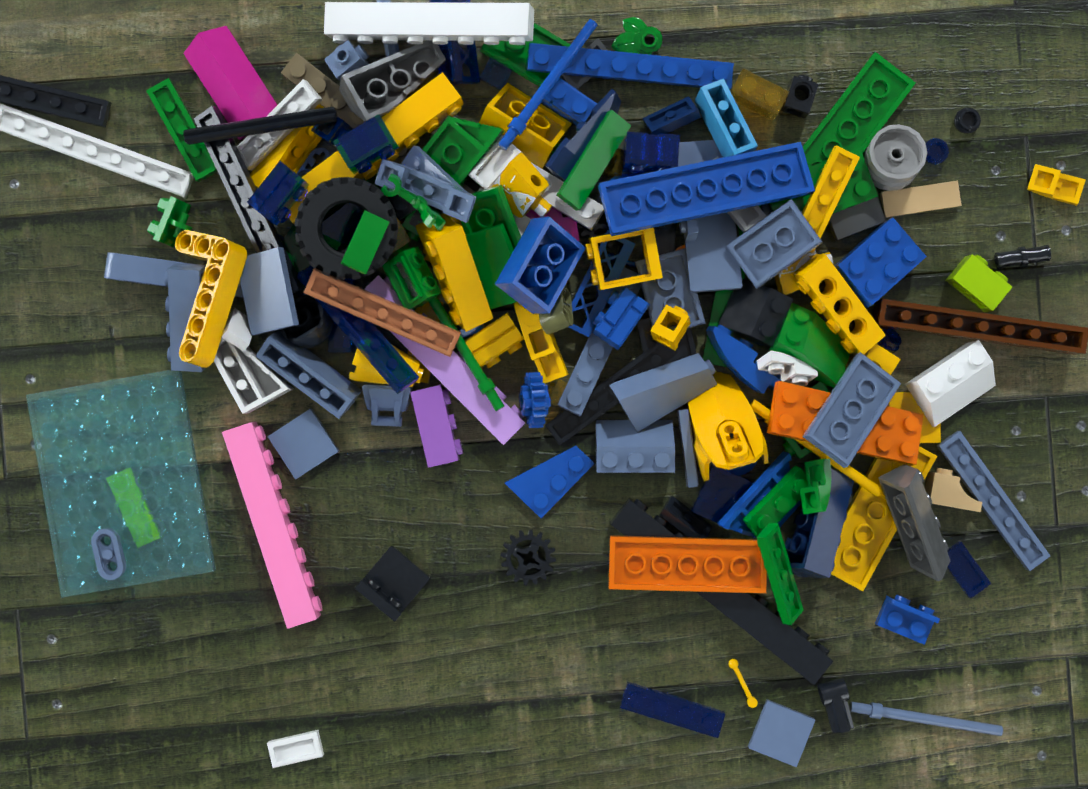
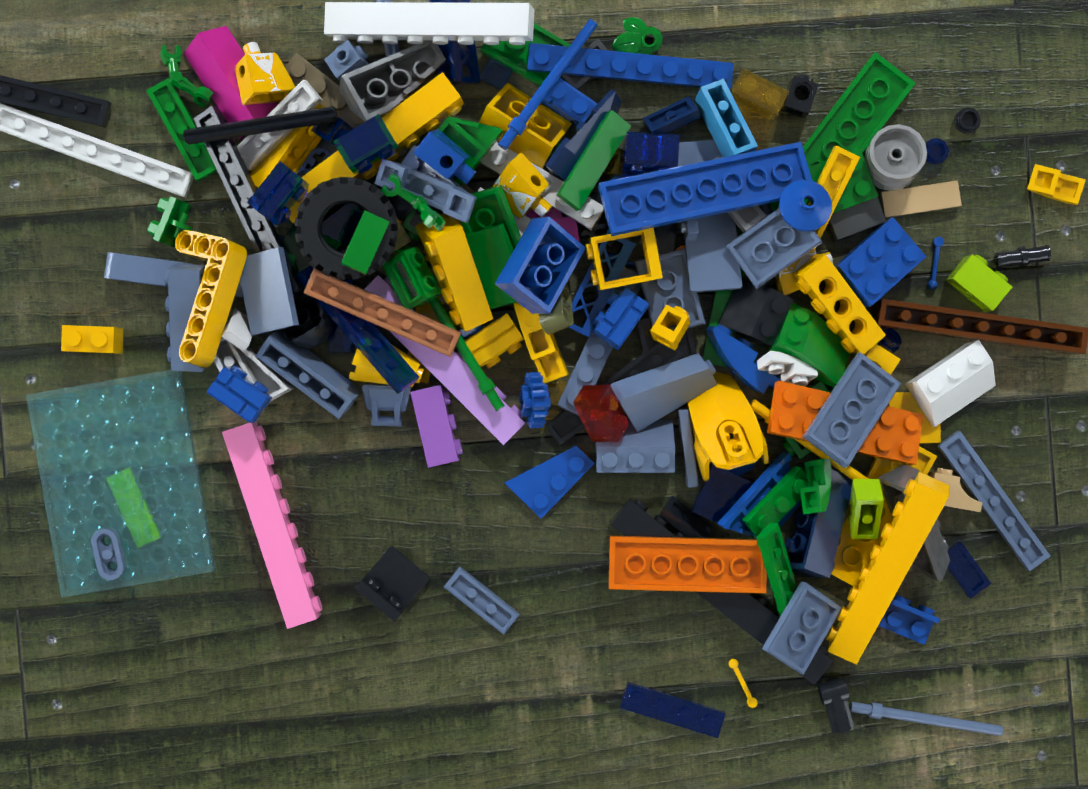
sand blue tile [267,408,339,479] -> none
white tile [267,730,324,768] -> none
white tile [468,135,523,190] -> none
black gear [500,529,556,586] -> none
sand blue tile [748,699,815,767] -> none
none -> yellow brick [61,325,124,354]
none -> green piece [159,45,213,108]
none -> blue brick [206,365,272,423]
none -> yellow torso [235,42,295,105]
none -> blue torso [413,129,476,185]
none -> sand blue tile [444,566,520,635]
none -> clear red brick [573,385,629,442]
none -> sand blue tile [762,581,842,675]
none -> blue dish [779,180,832,231]
none -> yellow brick [826,472,950,665]
none -> lime brick [848,479,884,539]
none -> blue hinge [927,237,944,290]

